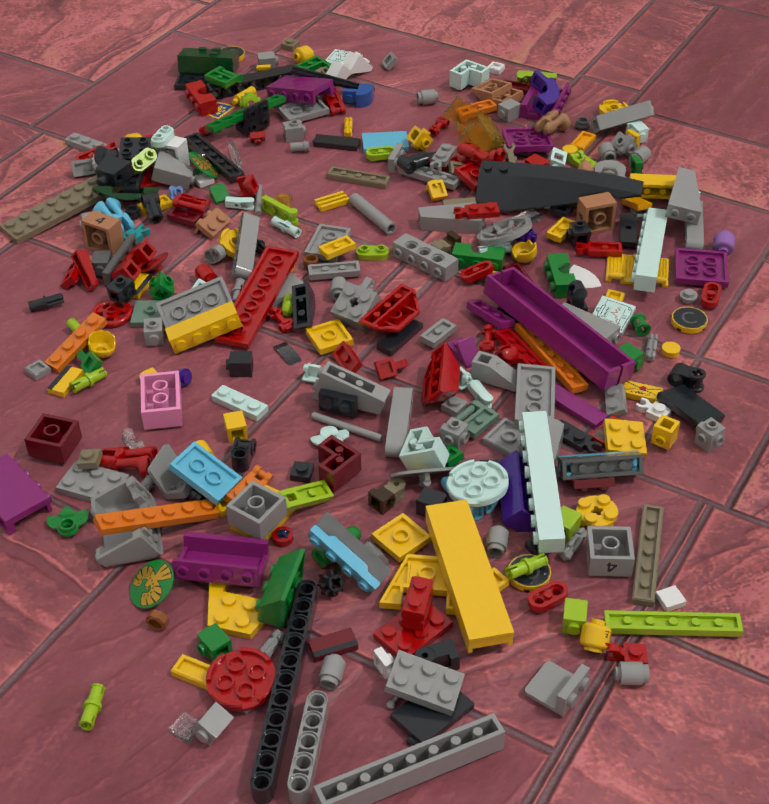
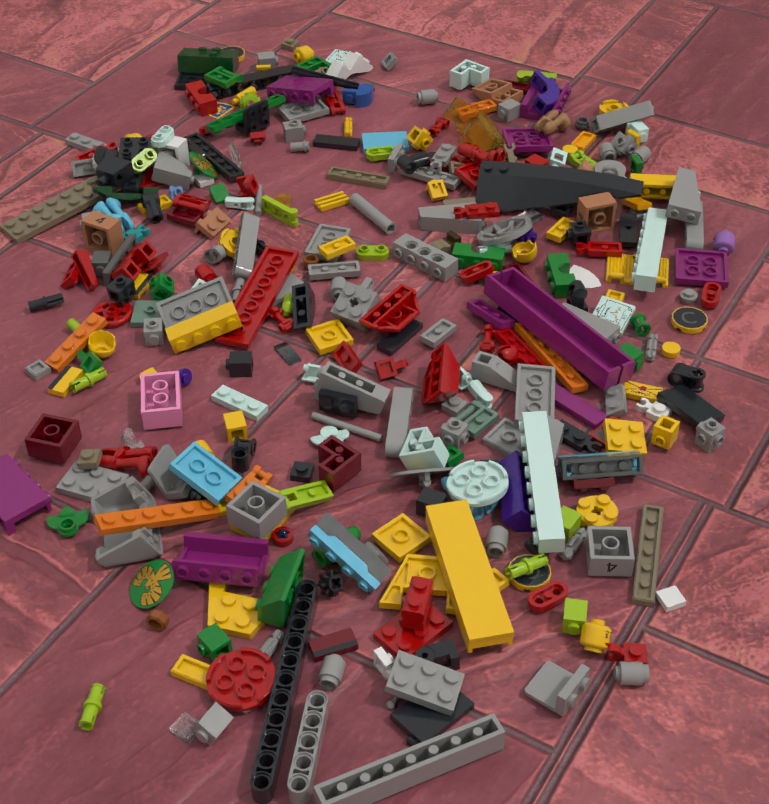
black plate [125,205,141,219] -> none
light aqua pin [271,216,302,238] -> none
dark brown leg [368,477,406,515] -> none
magenta slope [447,336,478,369] -> none
white tile [488,61,505,75] -> none
lime plate [603,610,743,637] -> none

